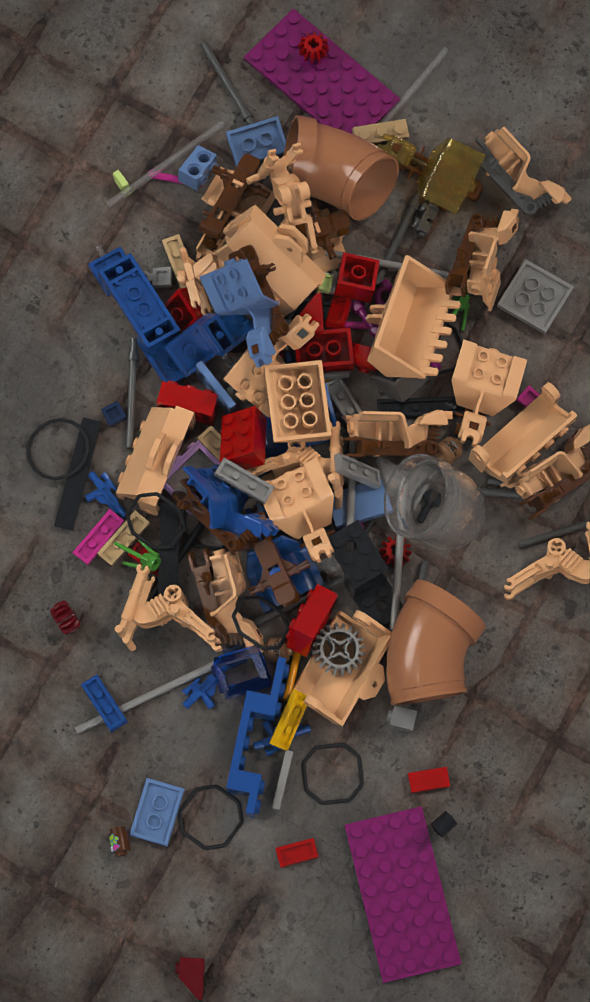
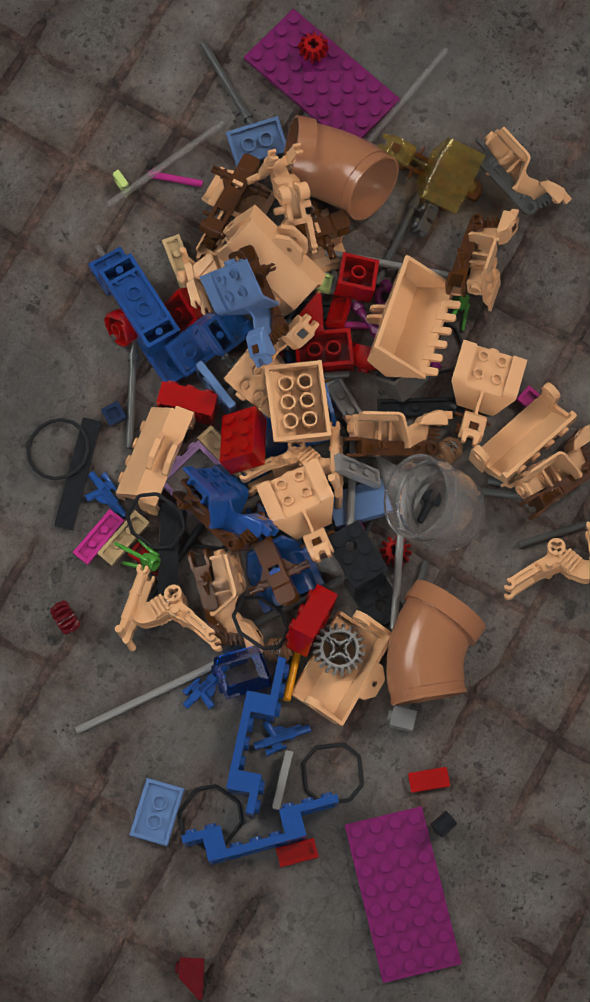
blue tile [81,675,128,733] -> none
reddish brown brick [108,826,131,857] -> none
light grey plate [143,267,173,288] -> none
medium blue brick [178,145,218,191] -> none
light grey tile [214,458,274,504] -> none
yellow plate [269,689,307,750] -> none
tan plate [352,119,409,144] -> none
light grey plate [497,259,574,334] -> none
none -> red cylinder [104,308,138,347]
none -> blue bracket [181,792,339,865]

